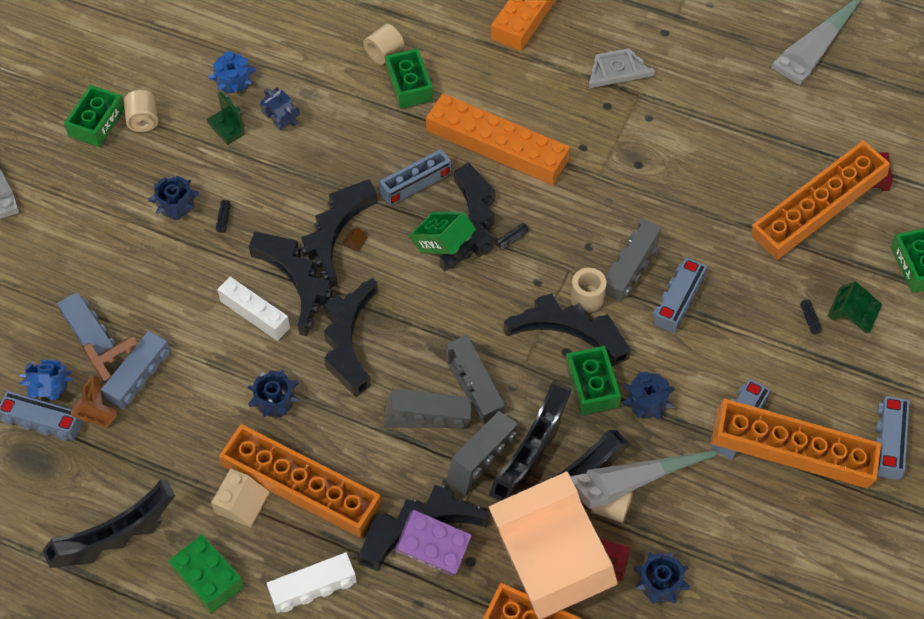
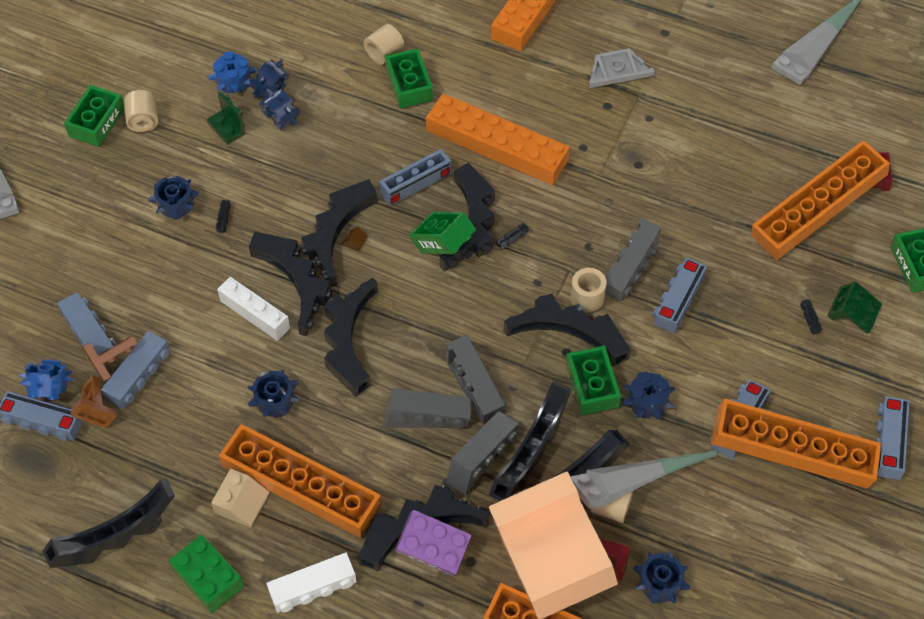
none -> dark blue brick [250,59,290,99]

